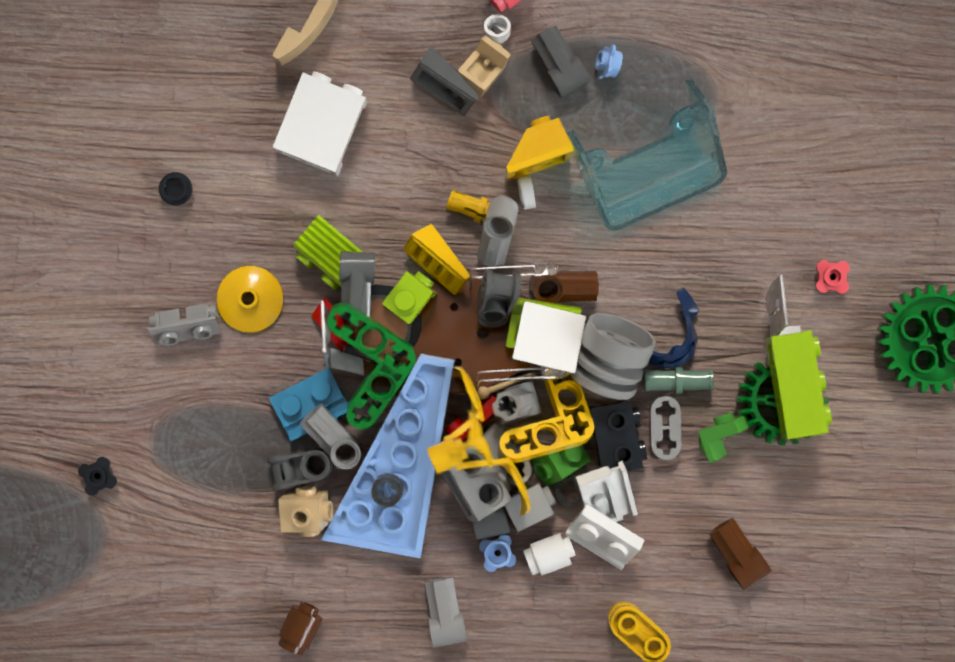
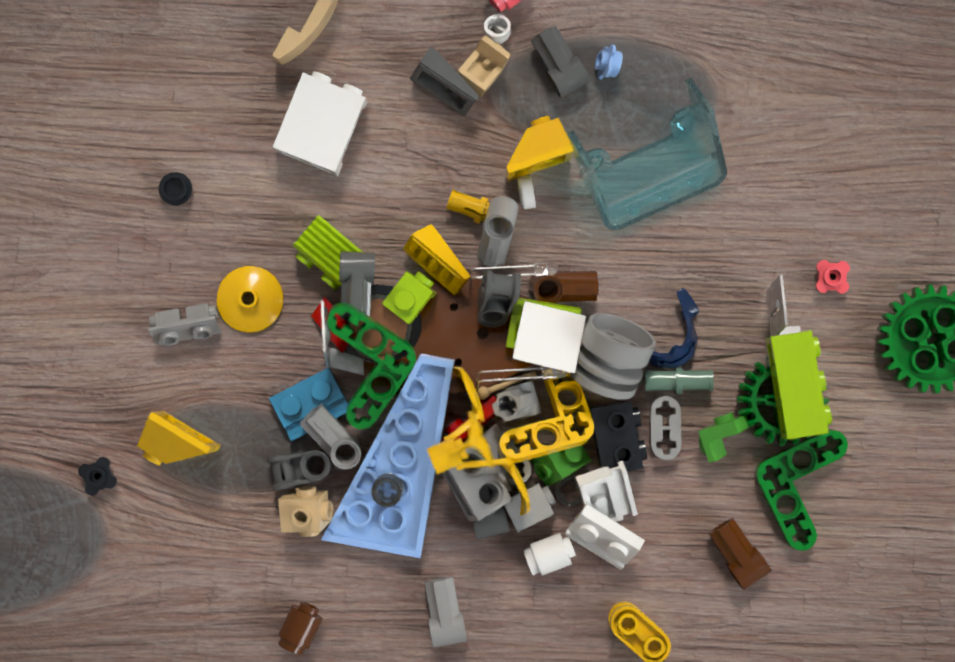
light blue plate [479,534,516,572] -> none
none -> yellow slope [137,411,221,466]
none -> green beam [754,430,848,551]

